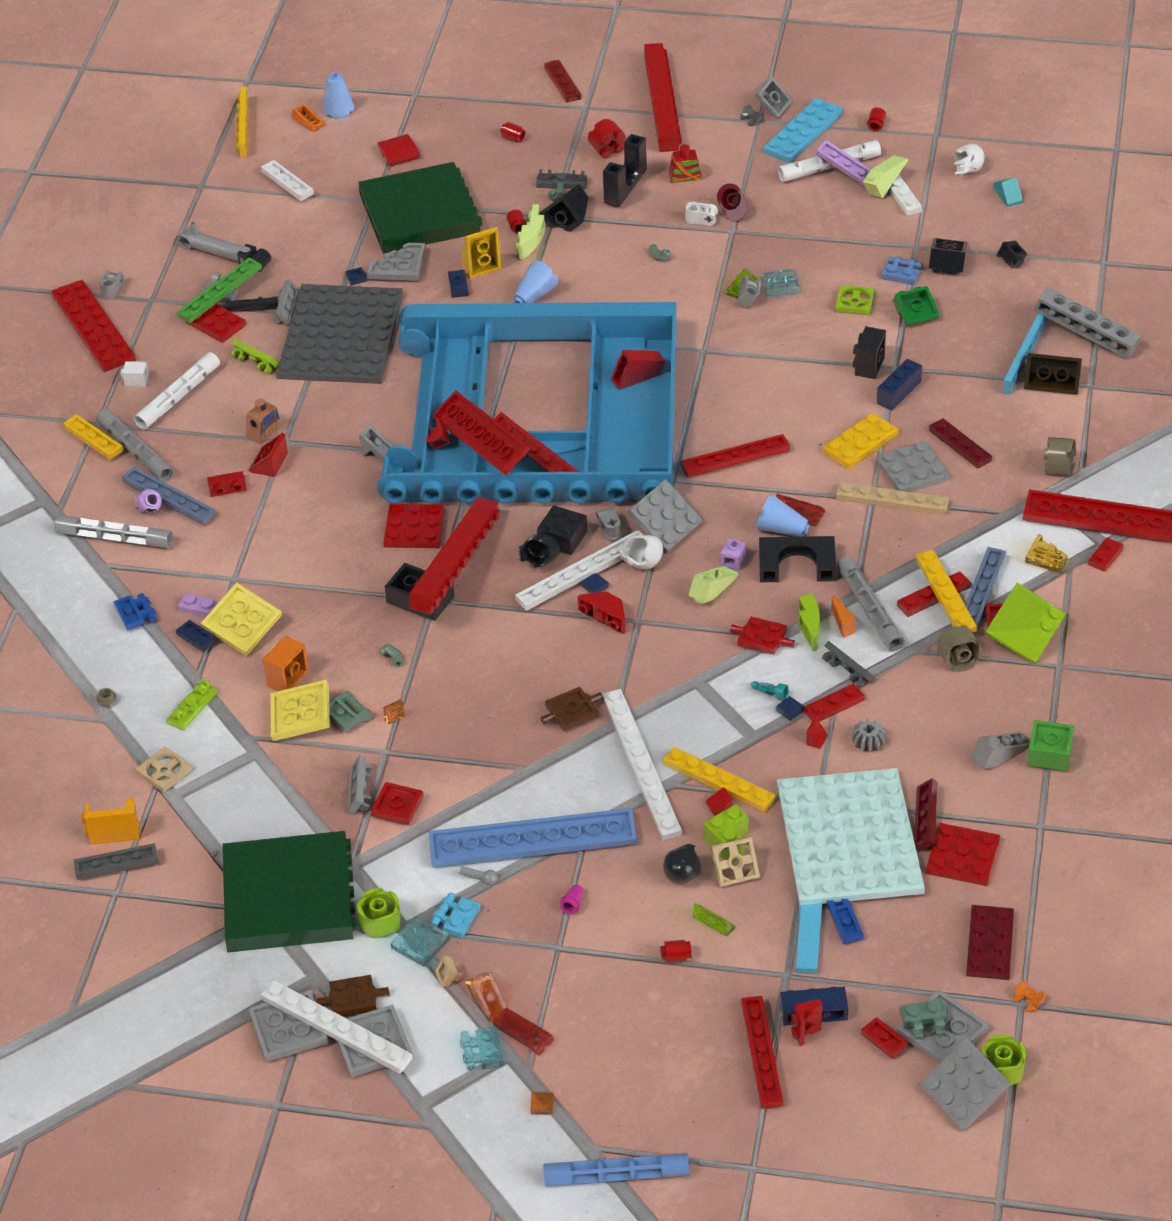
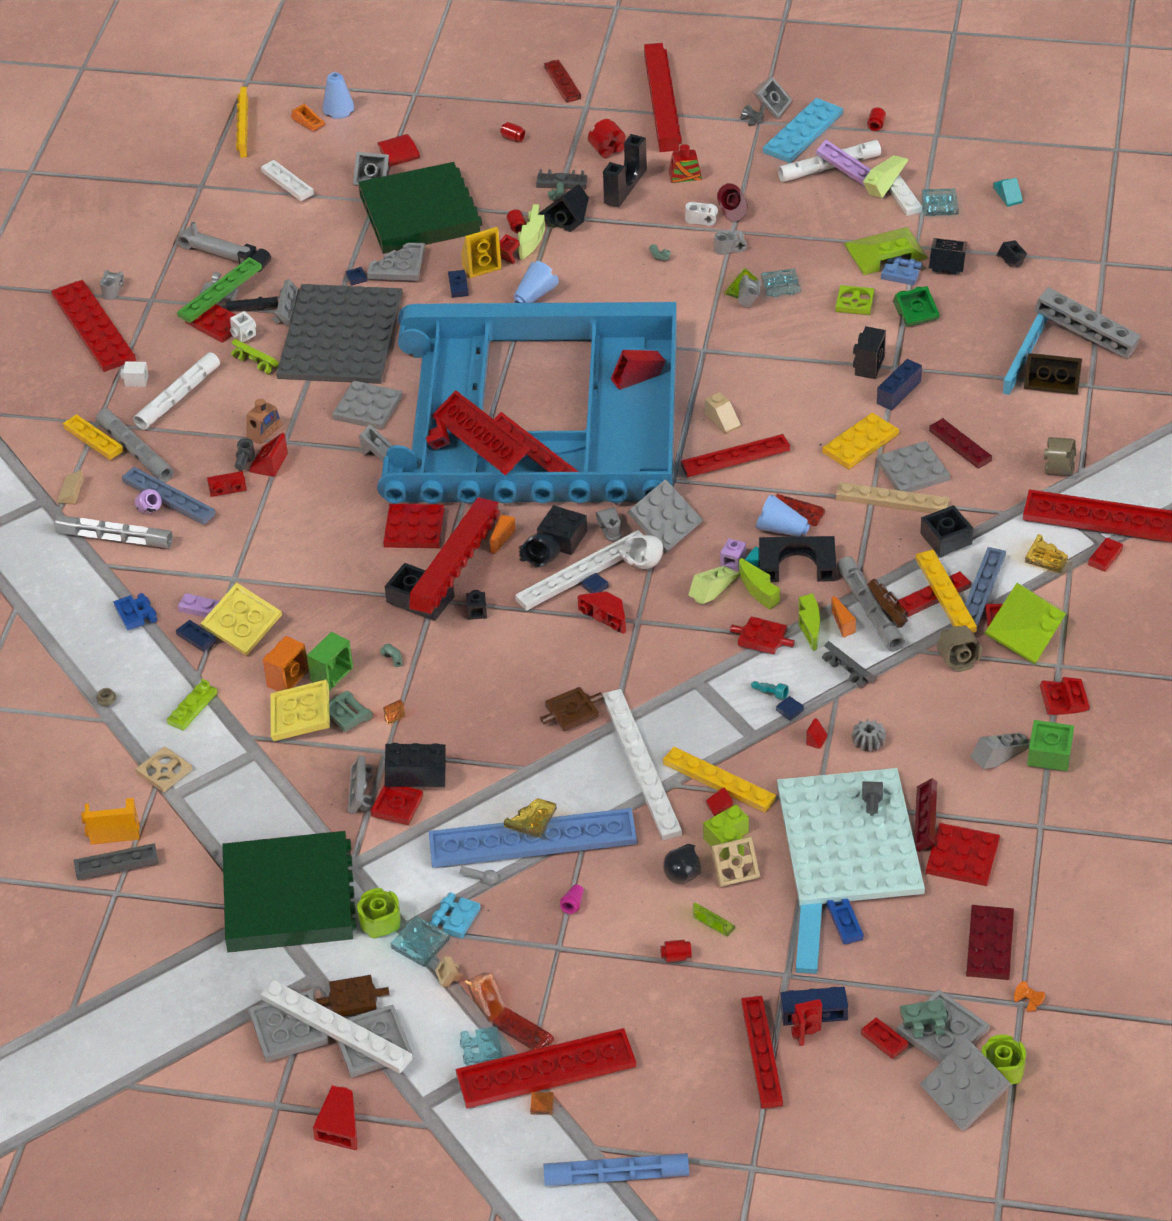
red plate [804,683,865,722] -> none
white helmet [954,143,985,175] -> none
none -> tan slope [57,470,84,504]
none -> white brick [230,311,256,342]
none -> dark grey axle [235,438,255,471]
none -> bright green container [307,632,353,691]
none -> red slope [313,1085,358,1150]
none -> light grey plate [332,380,403,430]
none -> light grey slope [353,152,389,185]
none -> black brick [385,743,446,787]
none -> red plate [455,1028,636,1109]
none -> black brick [466,590,487,620]
none -> orange slope [490,515,516,554]
none -> red panel [499,234,520,264]
none -> clear yellow wing [504,798,557,838]
none -> tan slope [705,392,741,434]
none -> light grey piece [714,230,748,255]
none -> lime slope [739,558,780,610]
none -> teal slope [745,546,759,568]
none -> lime slope [844,227,927,275]
none -> dark grey axle [862,781,883,816]
none -> reddish brown plate [867,579,908,628]
none -> black brick [920,505,973,557]
none -> clear light blue plate [922,188,959,216]
none -> red slope [1039,677,1090,715]

